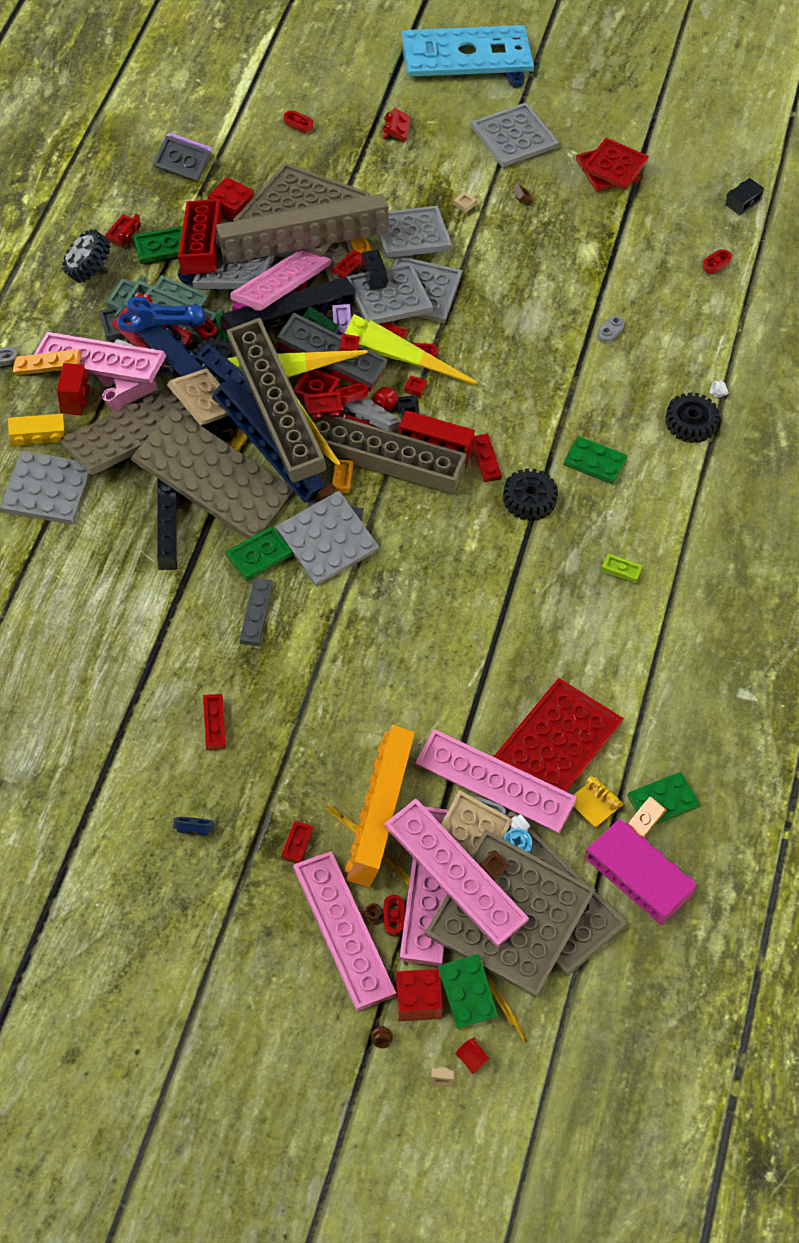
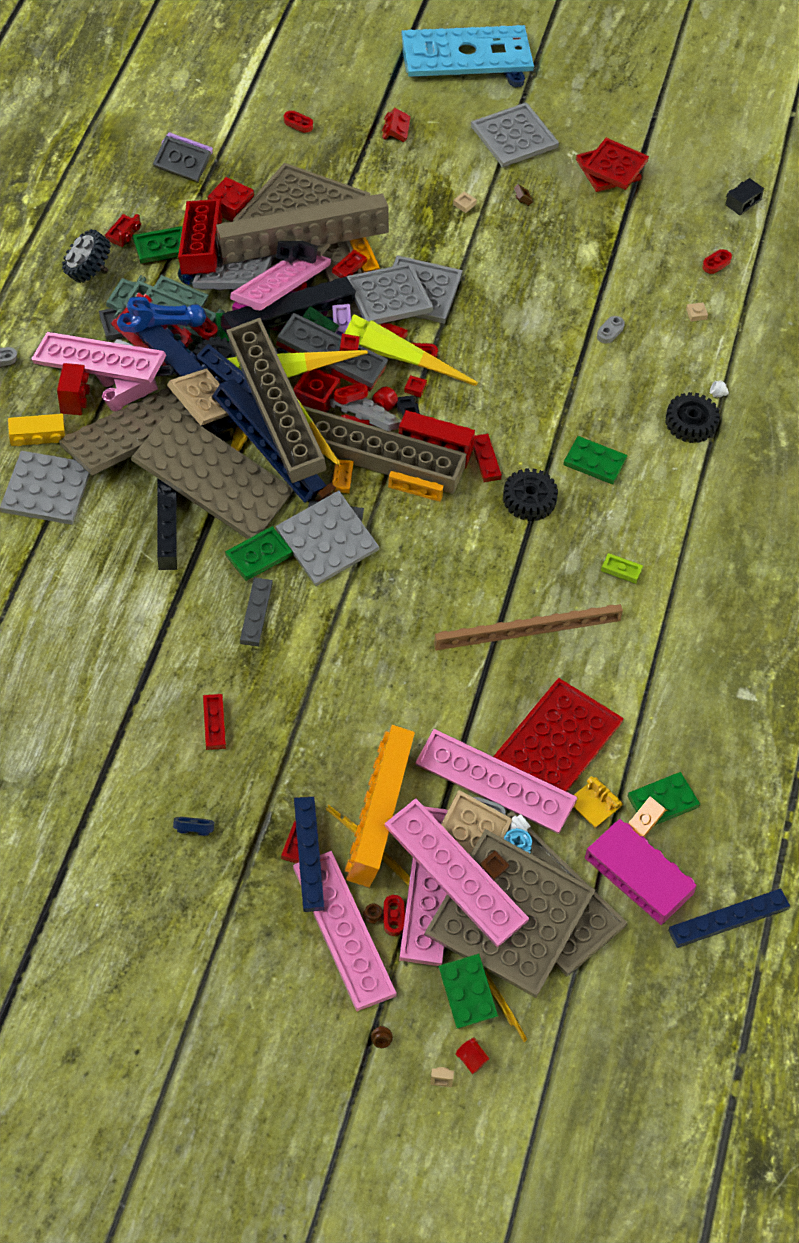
light orange plate [13,349,82,376] -> none
red bracket [303,391,344,420] -> none
black brick [362,250,387,290] -> none
light grey plate [378,206,452,258] -> none
red brick [395,969,443,1022] -> none
none -> black slope [276,241,318,264]
none -> dark blue plate [294,796,324,912]
none -> light orange plate [388,471,444,502]
none -> medium nougat plate [434,604,623,651]
none -> dark blue plate [668,889,790,948]
none -> tan plate [686,302,708,322]

